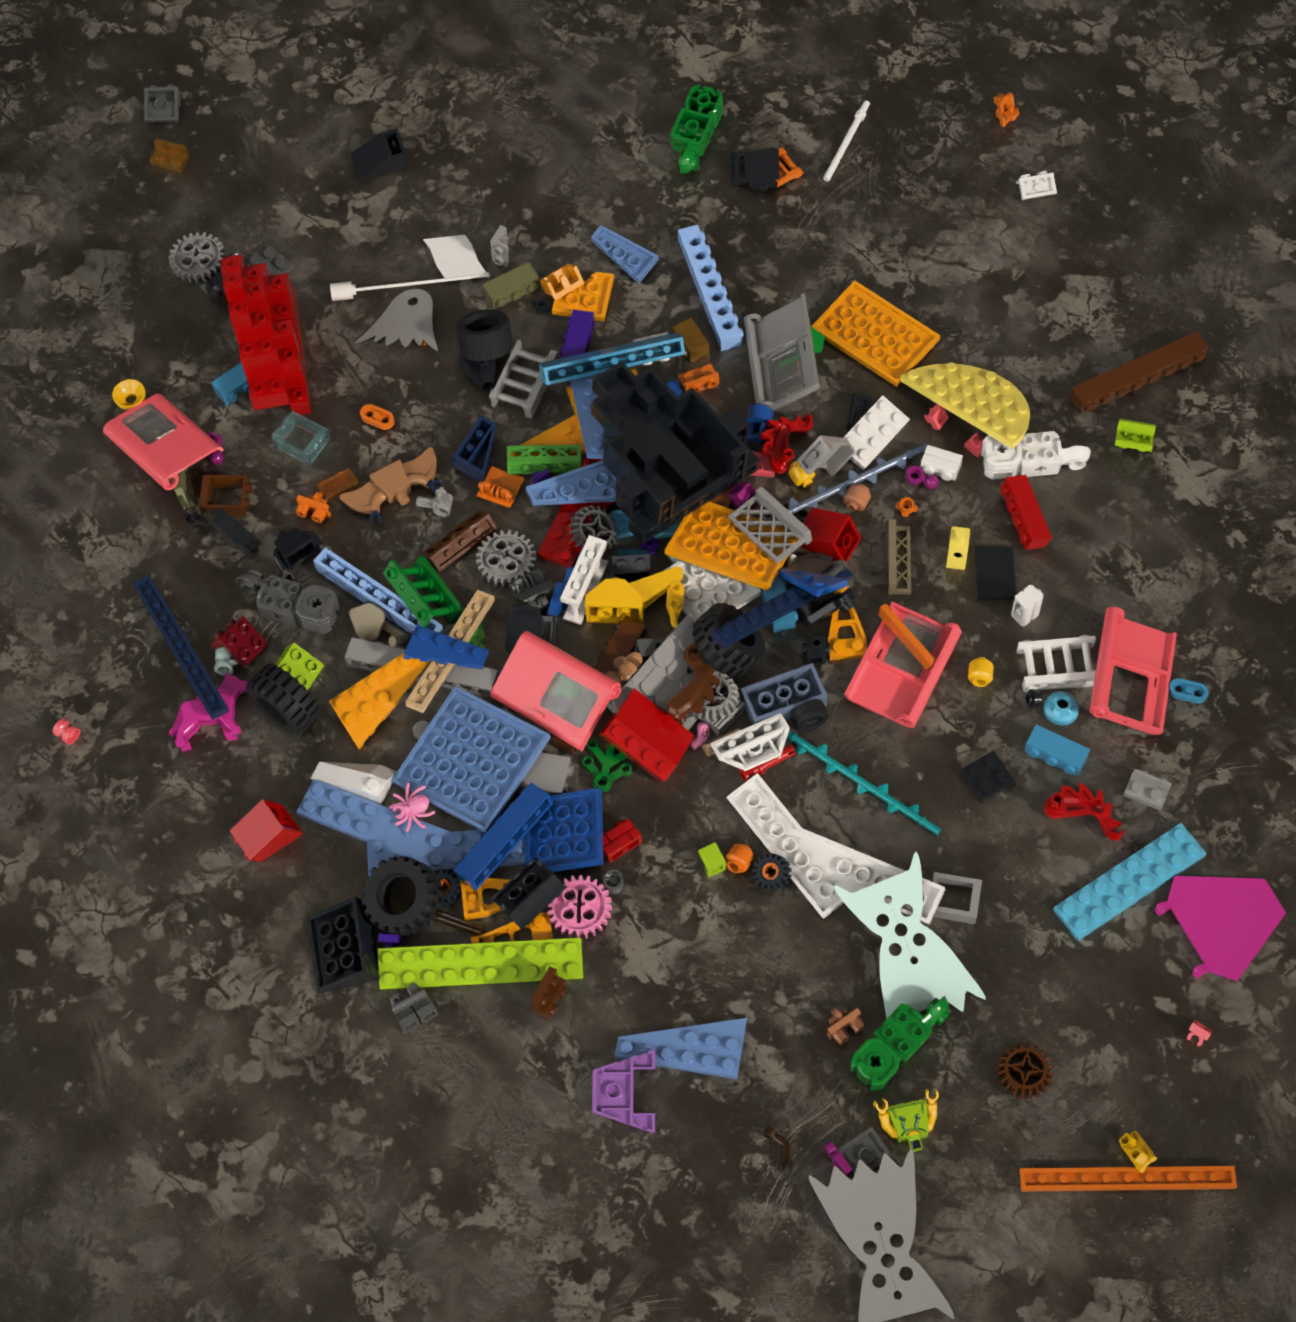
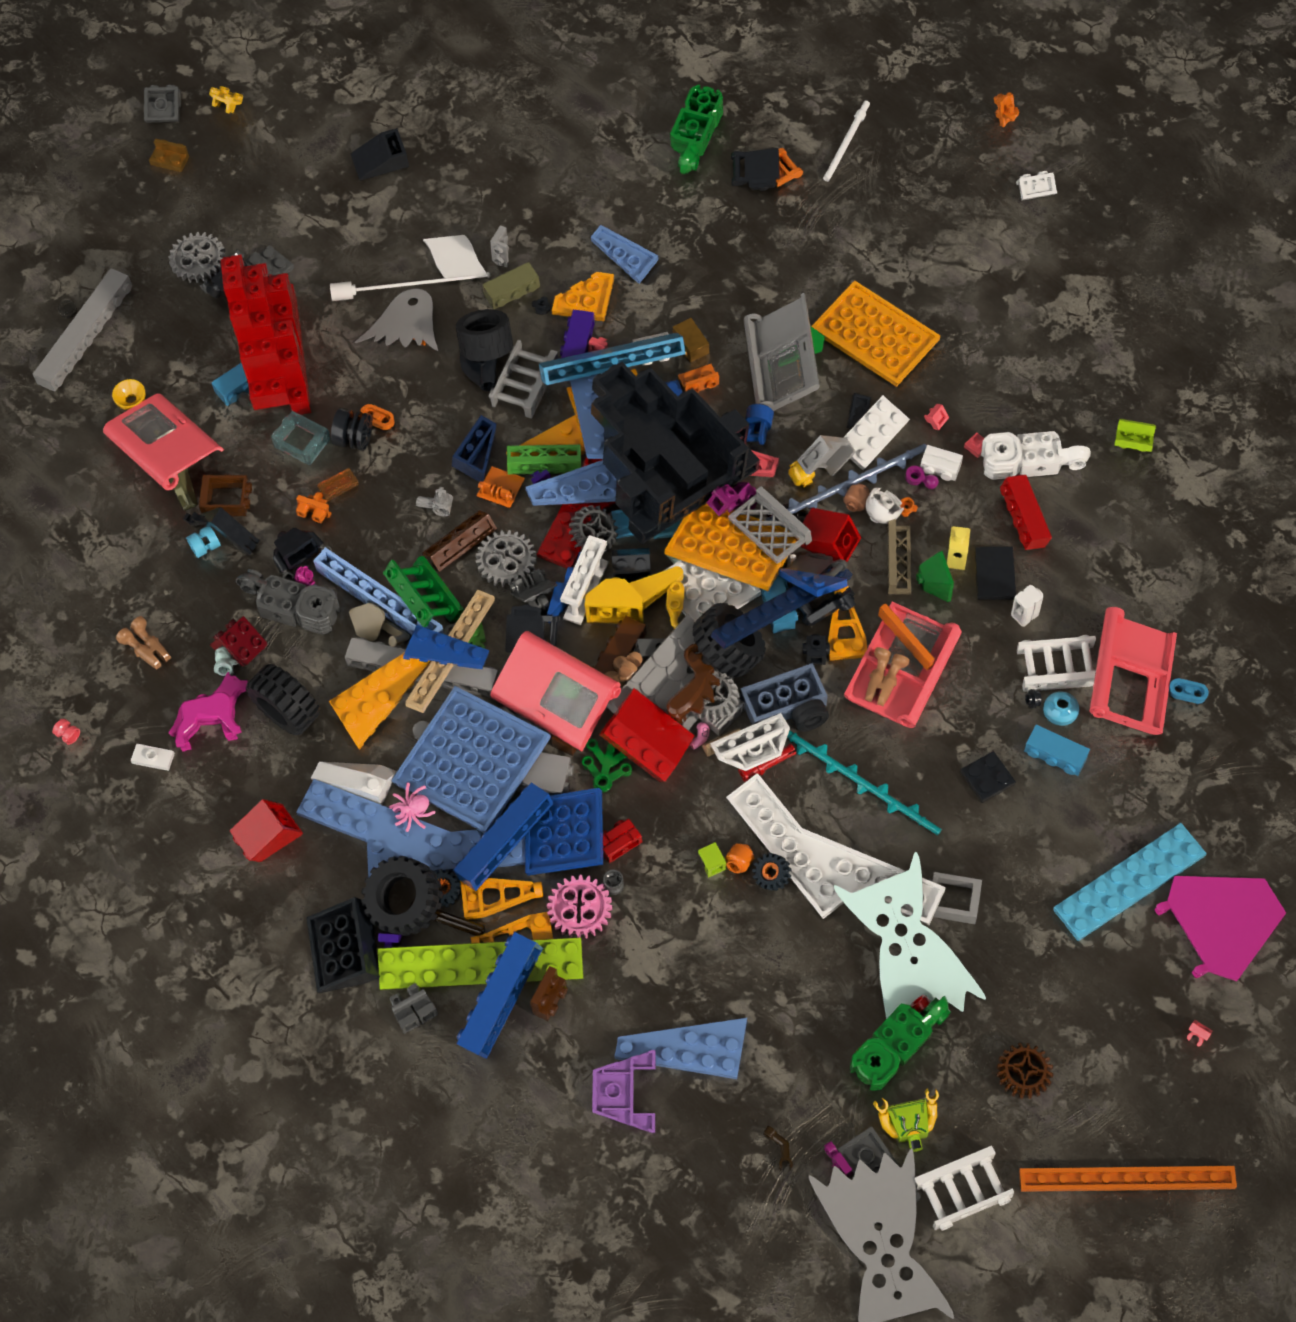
dark blue plate [133,575,229,720] -> none
magenta plate [207,432,224,465] -> none
lime bracket [275,643,324,691] -> none
medium nougat torso [339,447,442,524] -> none
black slope [492,857,566,930] -> none
light orange window [539,263,584,301] -> none
dark purple plate [640,538,659,555] -> none
light blue brick [678,225,744,351] -> none
red animal [759,413,813,474] -> none
nougat hips [827,1008,865,1045] -> none
light yellow plate [900,362,1030,449] -> none
yellow head [968,657,994,687] -> none
red animal [1044,783,1125,841] -> none
reddish brown brick [1069,331,1208,414] -> none
yellow hips [1119,1130,1157,1173] -> none
light grey bracket [1123,769,1171,811] -> none
none -> light grey brick [33,268,132,392]
none -> medium nougat piece [116,616,171,670]
none -> white plate [131,744,175,771]
none -> medium azure wheel [186,526,221,558]
none -> yellow plate [209,86,243,114]
none -> dark pink plate [294,566,315,586]
none -> black wheel [331,408,373,451]
none -> blue brick [457,932,543,1059]
none -> coral tile [588,337,608,352]
none -> magenta brick [706,484,740,516]
none -> white cylinder [865,488,904,524]
none -> medium nougat piece [865,647,910,707]
none -> red tile [910,995,931,1012]
none -> white fence [914,1146,1014,1231]
none -> green slope [916,551,954,602]

